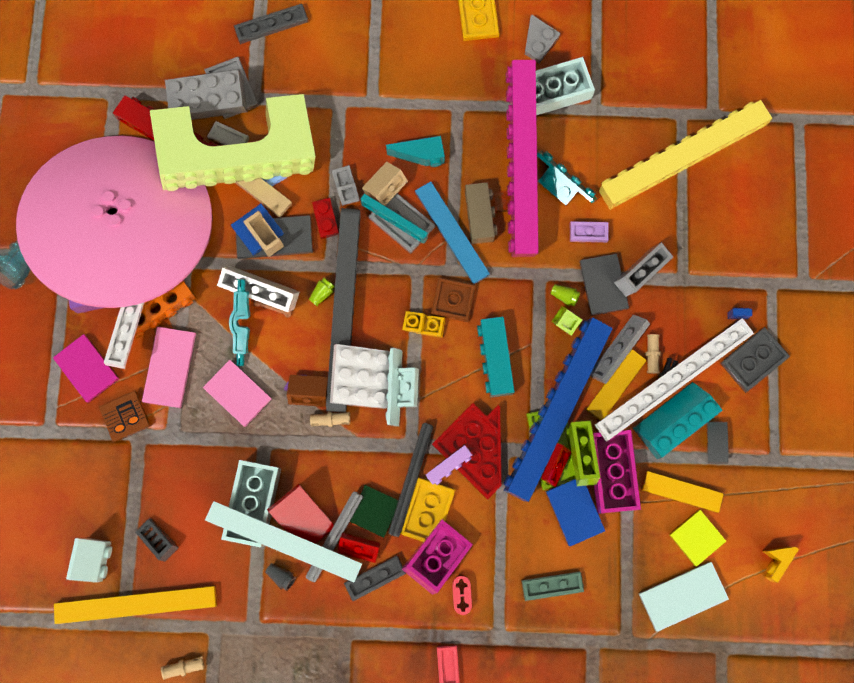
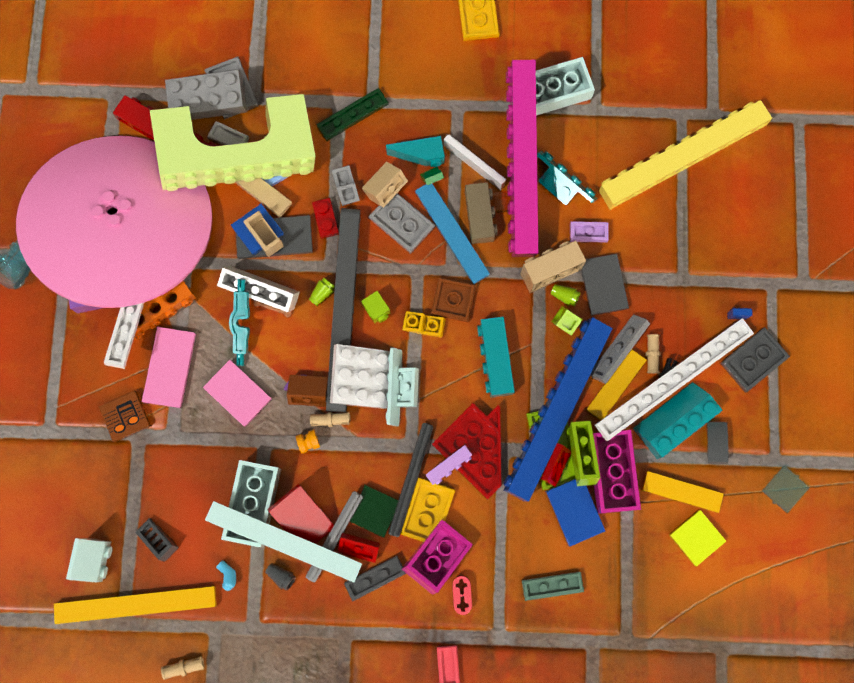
dark pink tile [53,334,119,403] -> none
dark grey tile [234,4,308,44] -> none
teal tile [361,194,428,244] -> none
light grey wing [525,15,561,64] -> none
light grey brick [614,242,673,297] -> none
light aqua tile [639,562,729,632] -> none
yellow slope [762,547,799,583] -> none
none -> medium azure arm [216,560,236,591]
none -> light orange wheel [295,429,320,454]
none -> dark green tile [316,88,389,142]
none -> lime brick [361,291,390,323]
none -> green tile [420,167,444,185]
none -> white tile [444,135,506,191]
none -> tan brick [520,241,586,293]
none -> clear light blue piece [762,466,809,513]

